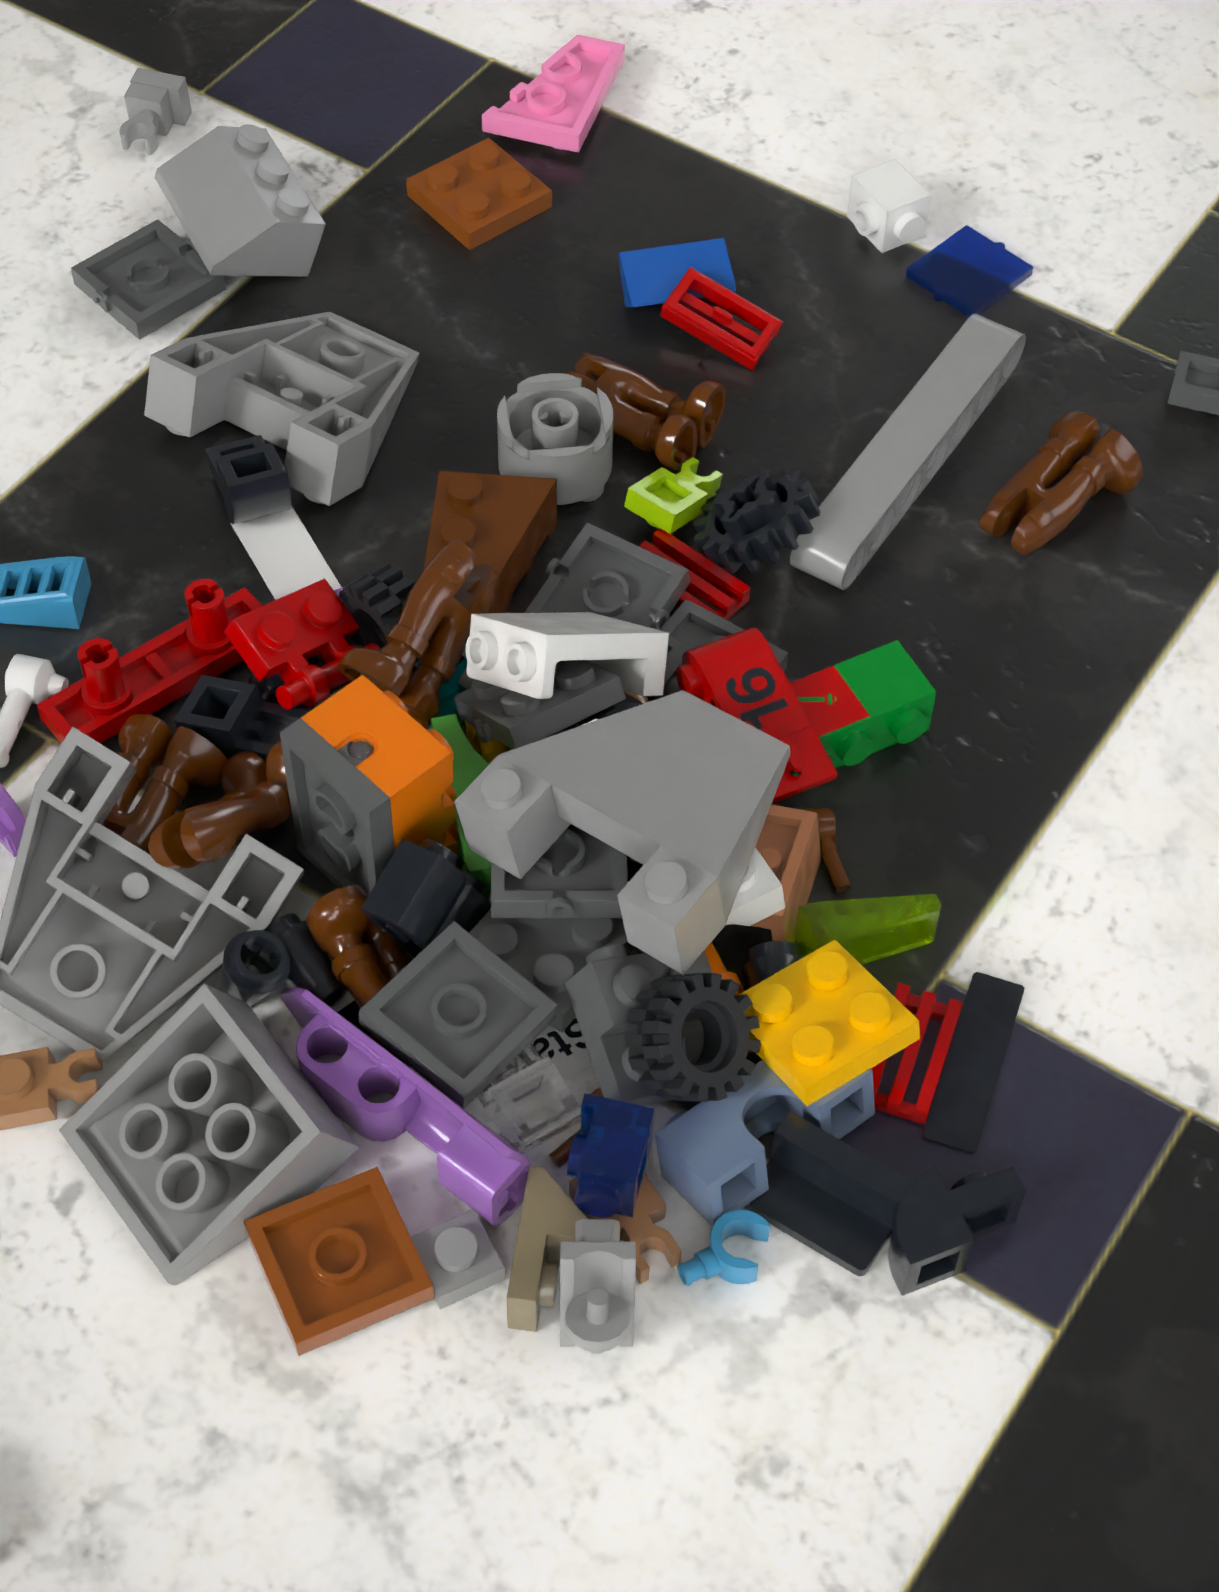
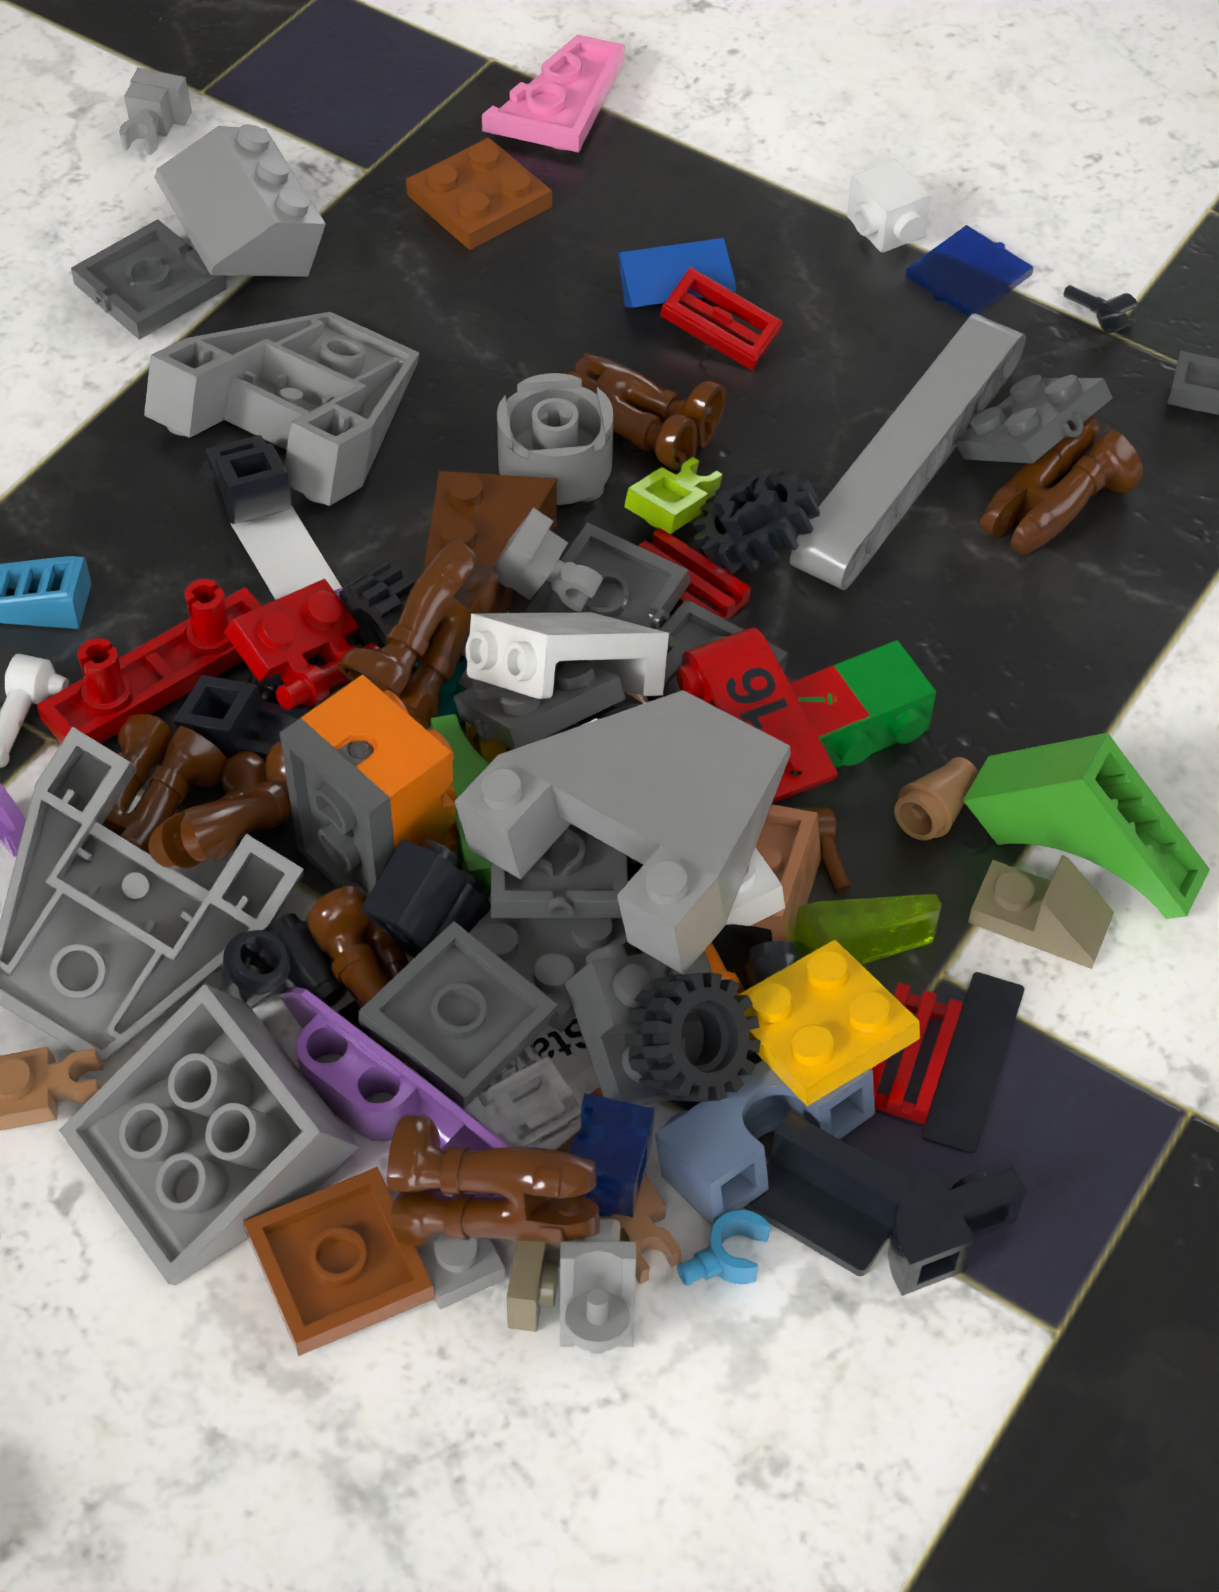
none -> reddish brown piece [387,1113,600,1246]
none -> light grey piece [492,507,603,612]
none -> medium nougat cone [894,757,979,841]
none -> dark grey plate [954,375,1113,463]
none -> bright green arch [963,733,1210,919]
none -> dark tan slope [968,855,1114,969]
none -> black hand [1063,285,1137,333]

